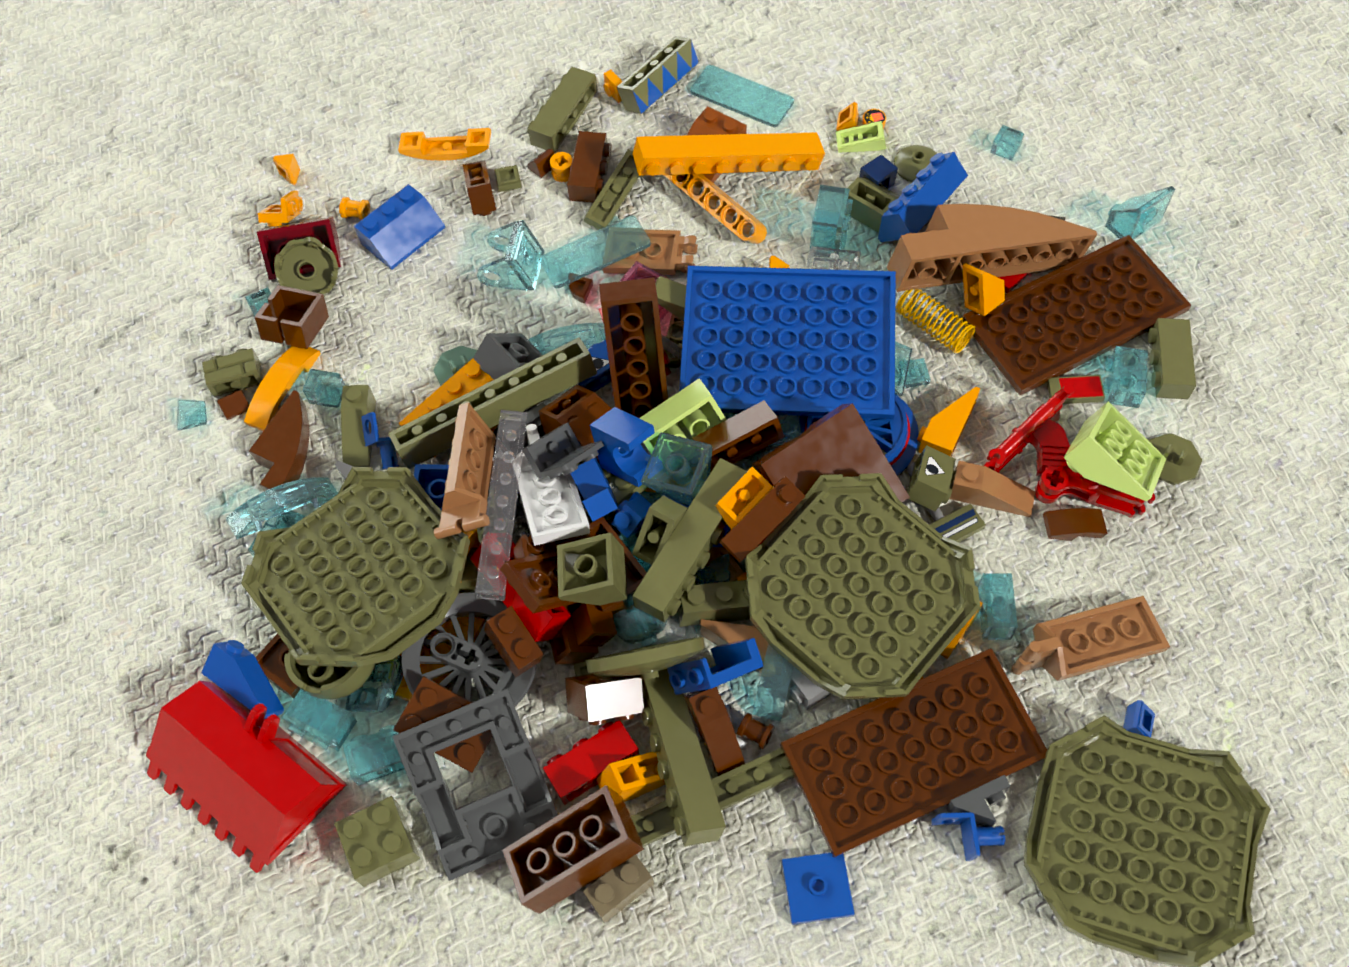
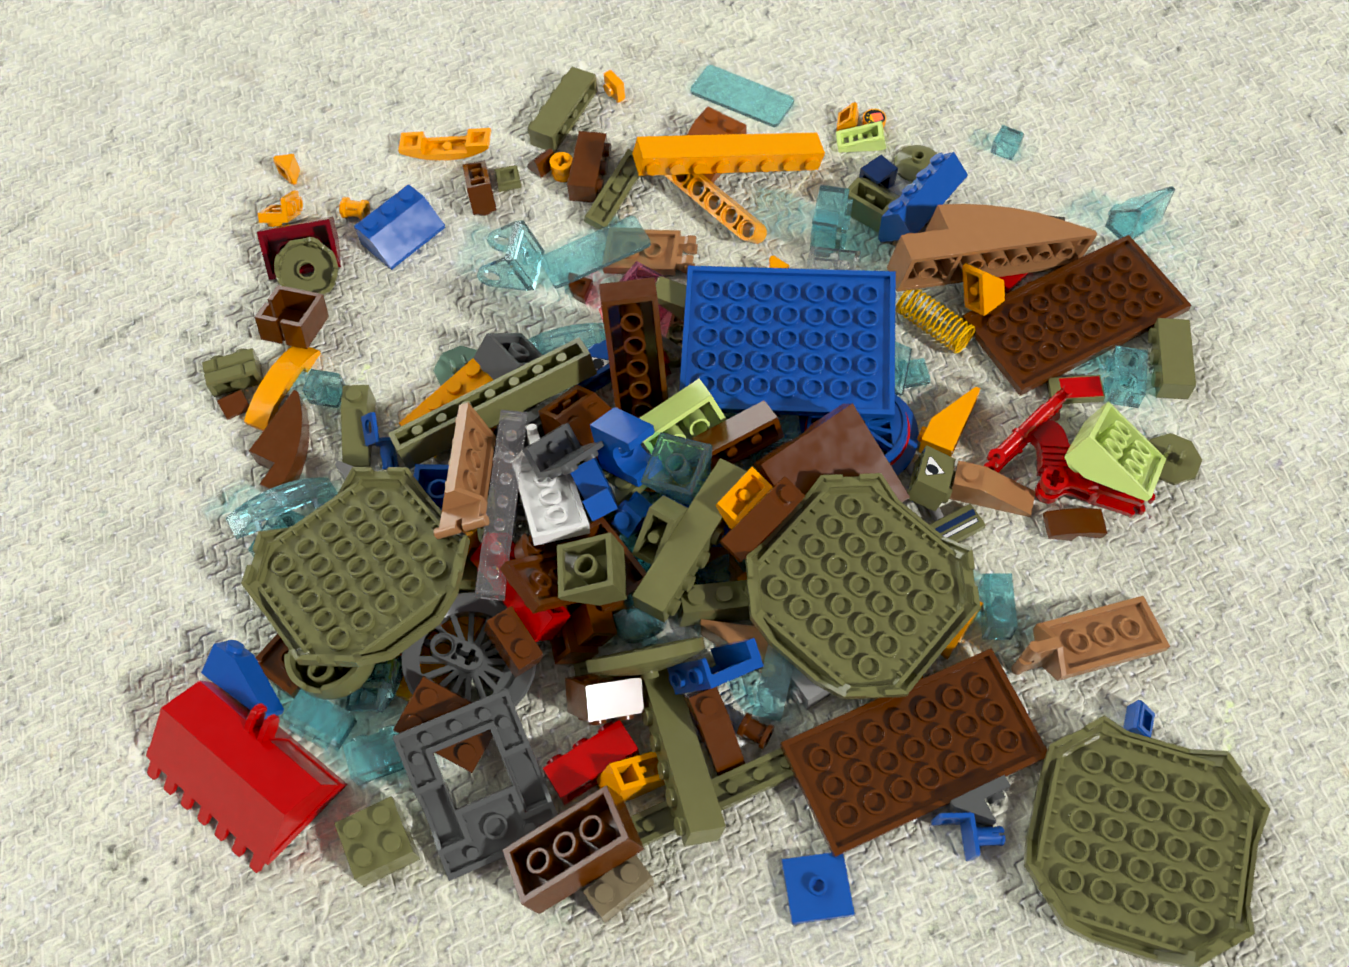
clear light blue slope [177,399,207,430] -> none
clear light blue slope [245,287,271,316] -> none
olive brick [617,36,699,114] -> none

